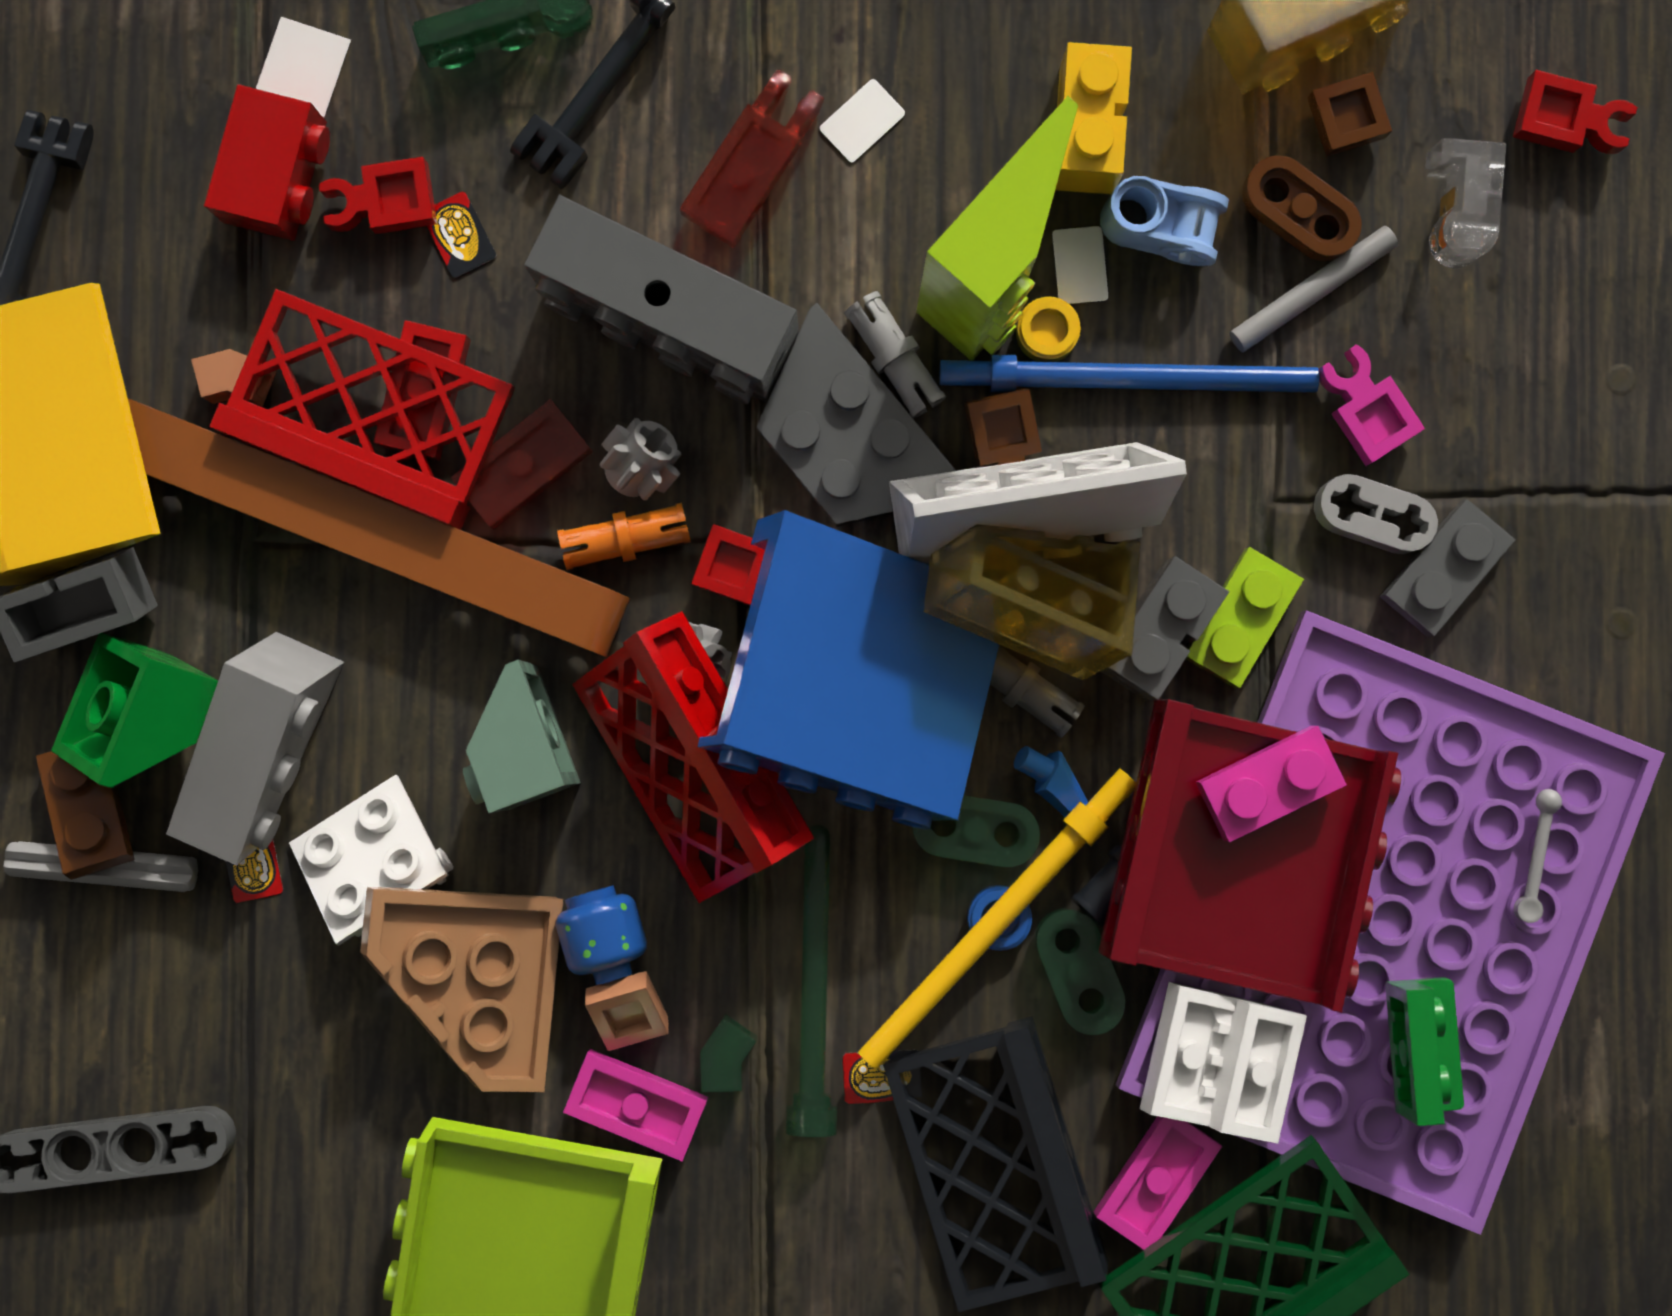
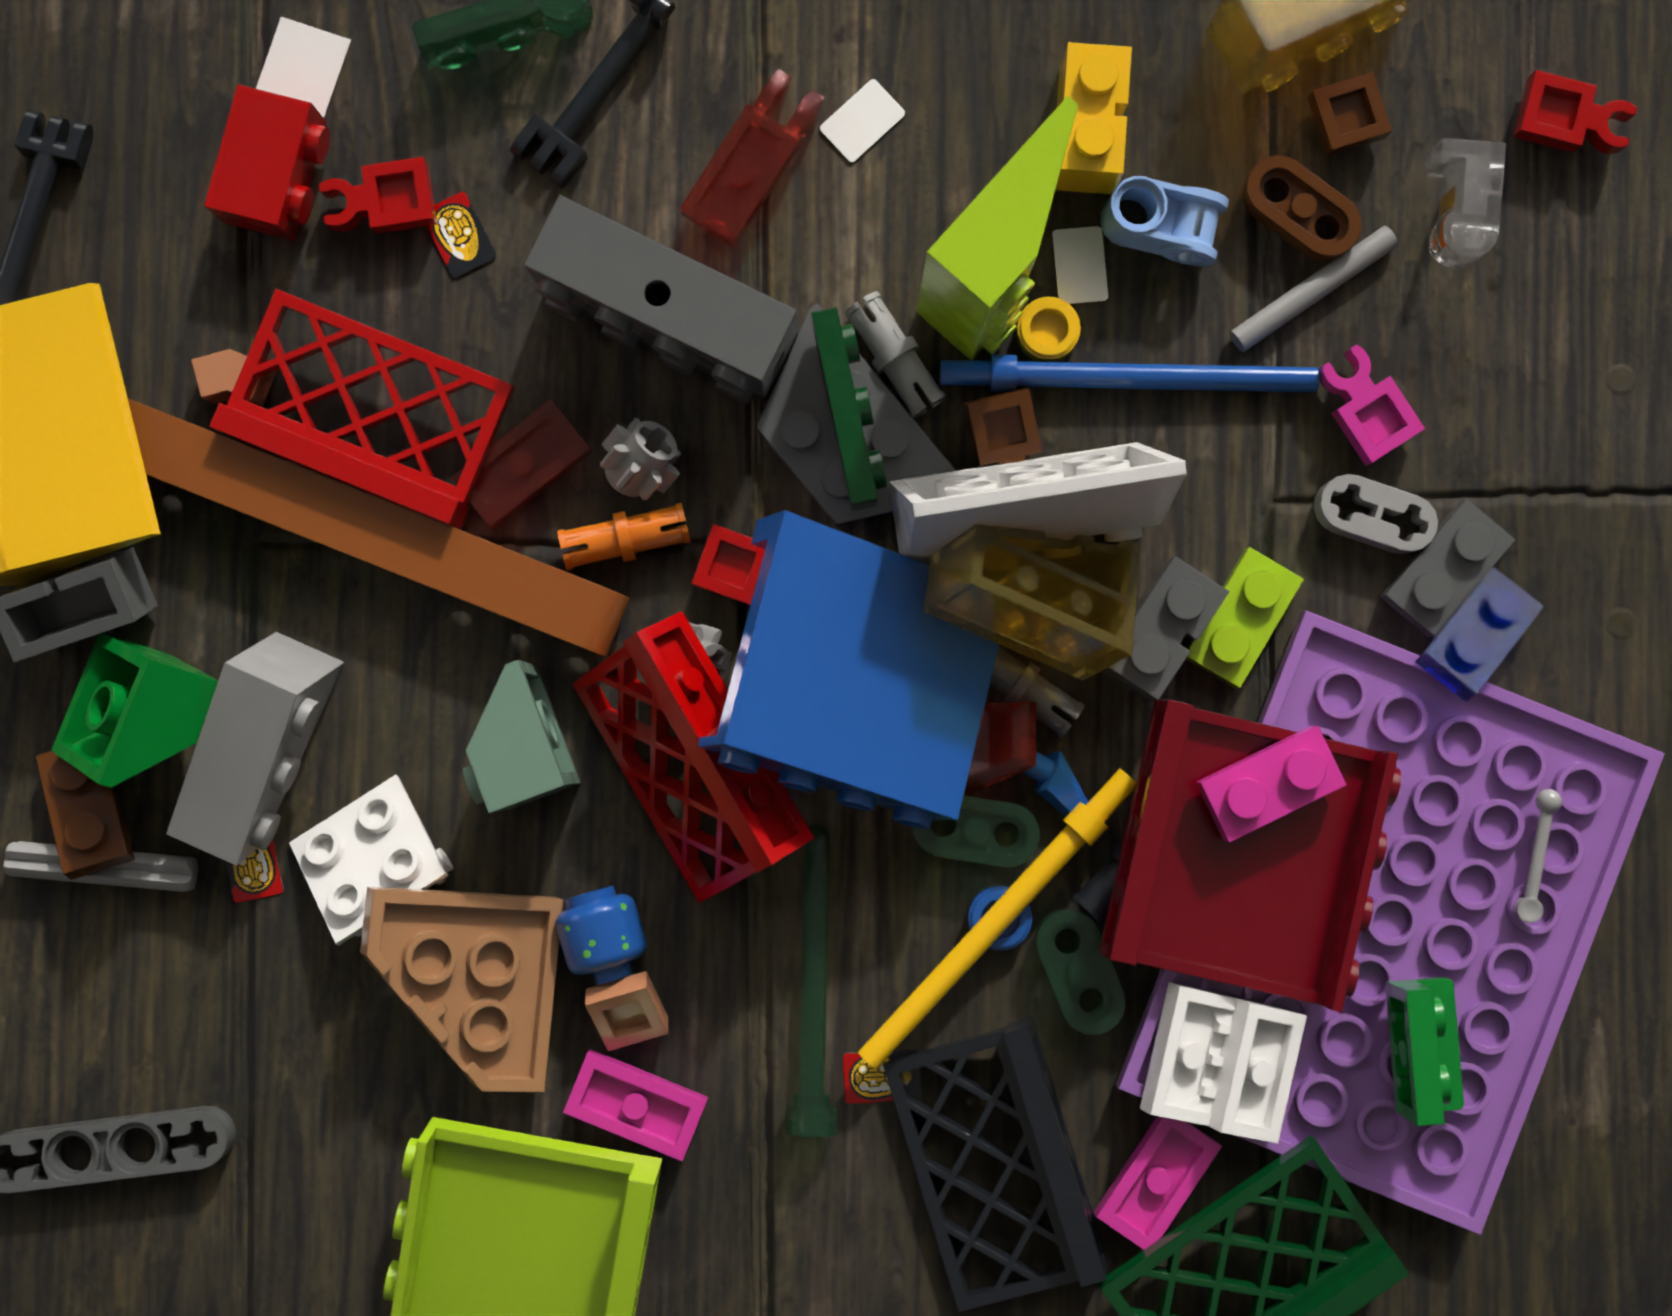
red plate [373,320,471,461] -> none
clear green piece [700,1013,758,1092] -> none
none -> dark green plate [811,307,887,511]
none -> clear red piece [964,701,1036,795]
none -> clear blue plate [1415,567,1544,702]

